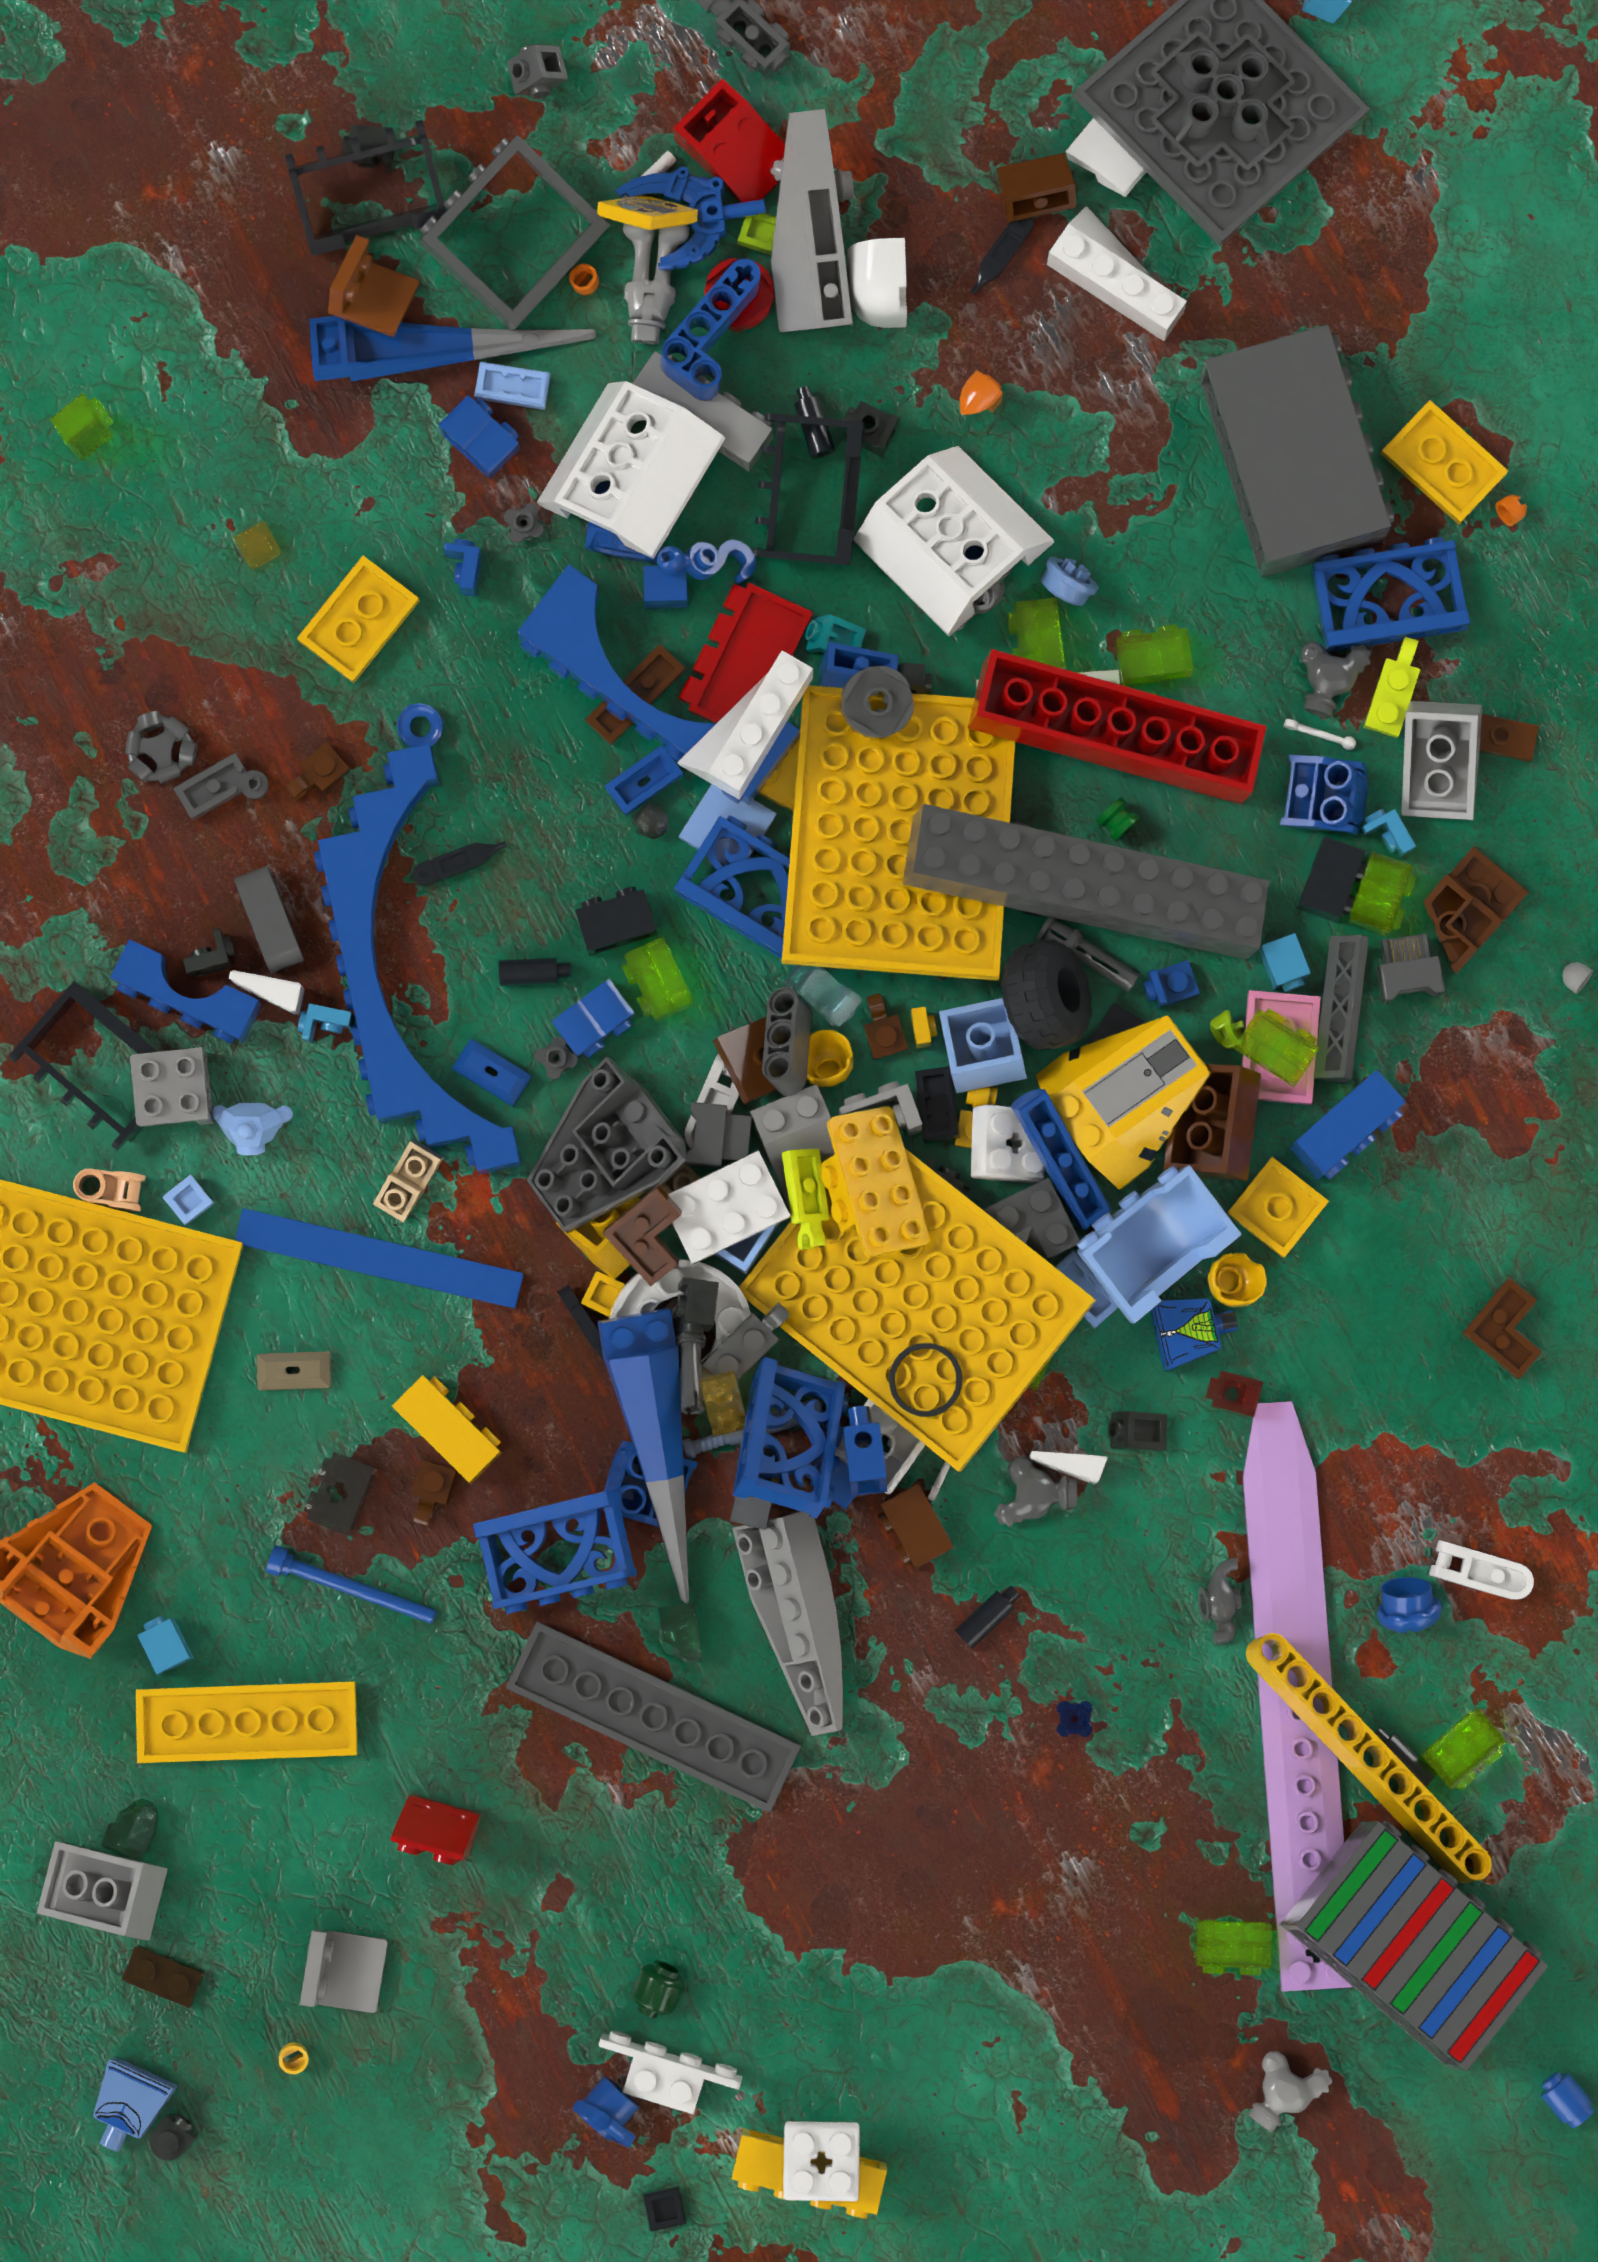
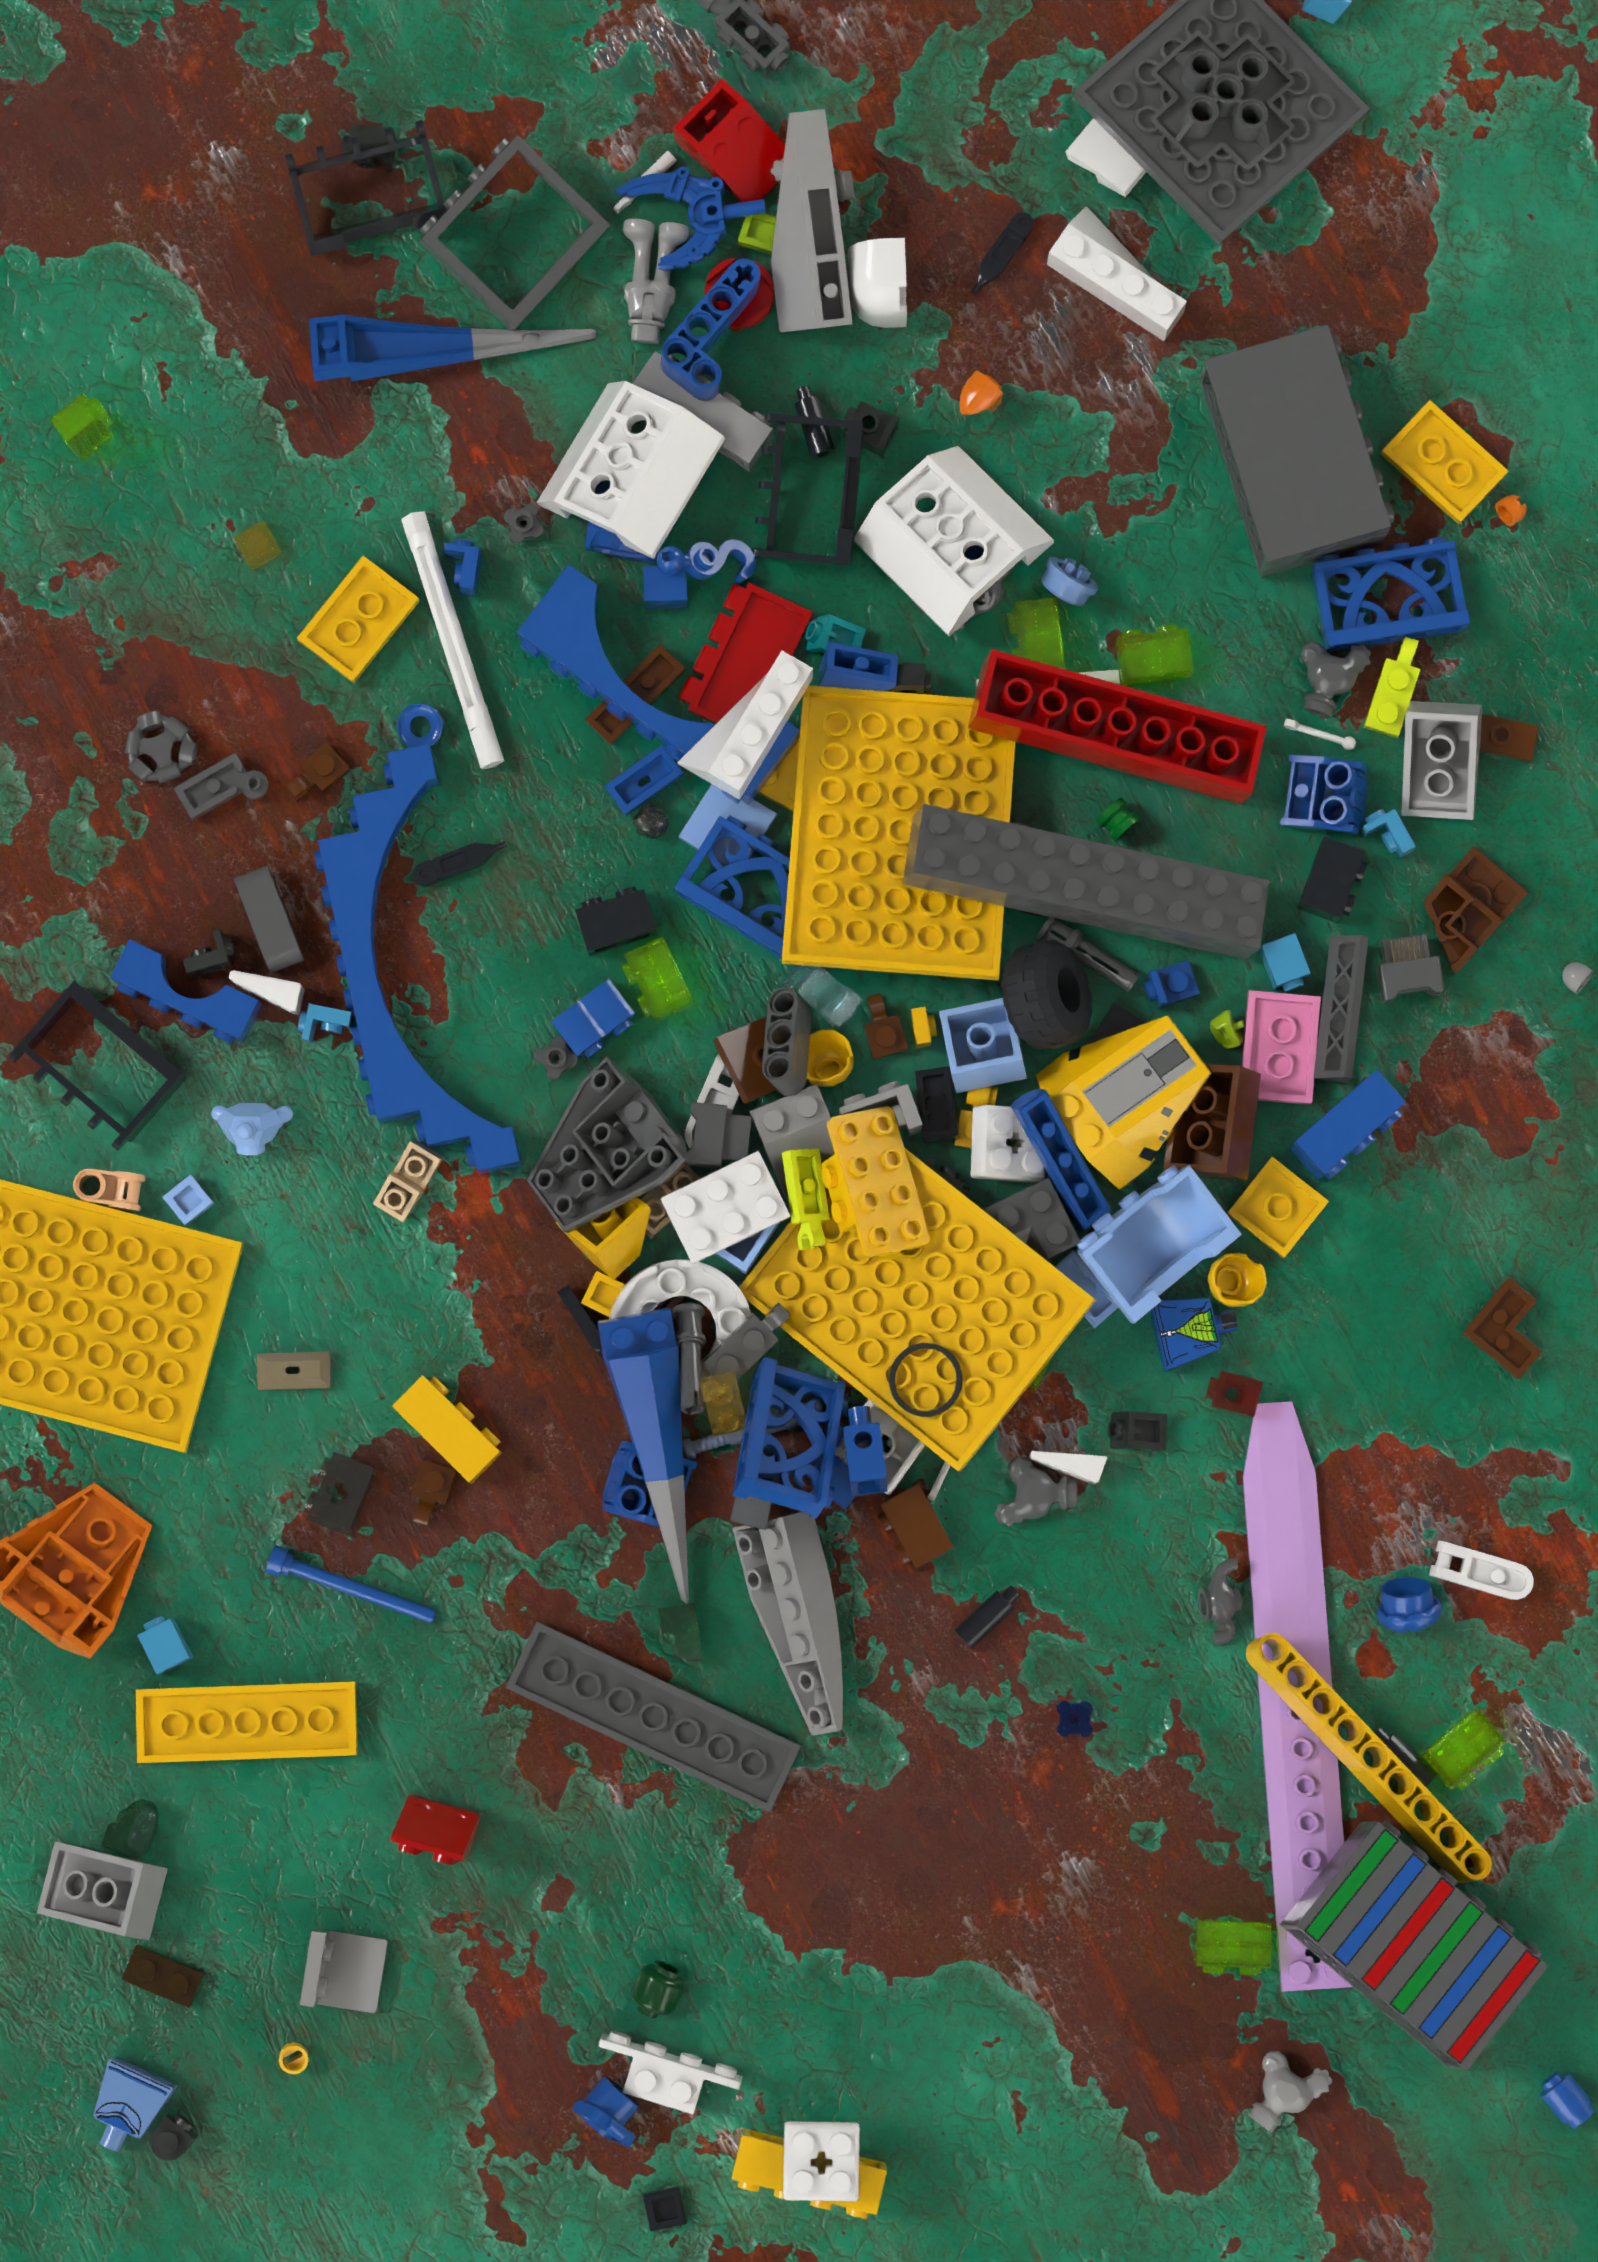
light grey bracket [130,1047,214,1127] -> none
blue tile [235,1208,524,1309] -> none
dark orange bracket [328,235,419,337] -> none
blue brick [438,395,520,479] -> none
blue piece [452,1039,533,1108] -> none
blue fence [473,1489,637,1614] -> none
light blue plate [474,362,551,410] -> none
black cylinder [499,958,571,986] -> none
dark grey brick [507,44,568,99] -> none
orange hinge [569,264,599,295] -> none
yellow tile [597,195,698,230] -> none
reddish brown plate [602,1185,682,1286] -> none
pearl dark grey brick [676,1277,719,1335] -> none
dark grey plate [840,666,914,738] -> none
reddish brown brick [996,153,1076,223] -> none
clear neon green brick [1233,1008,1320,1087] -> none
clear neon green brick [1347,851,1416,937] -> none
none -> white piece [401,511,504,769]

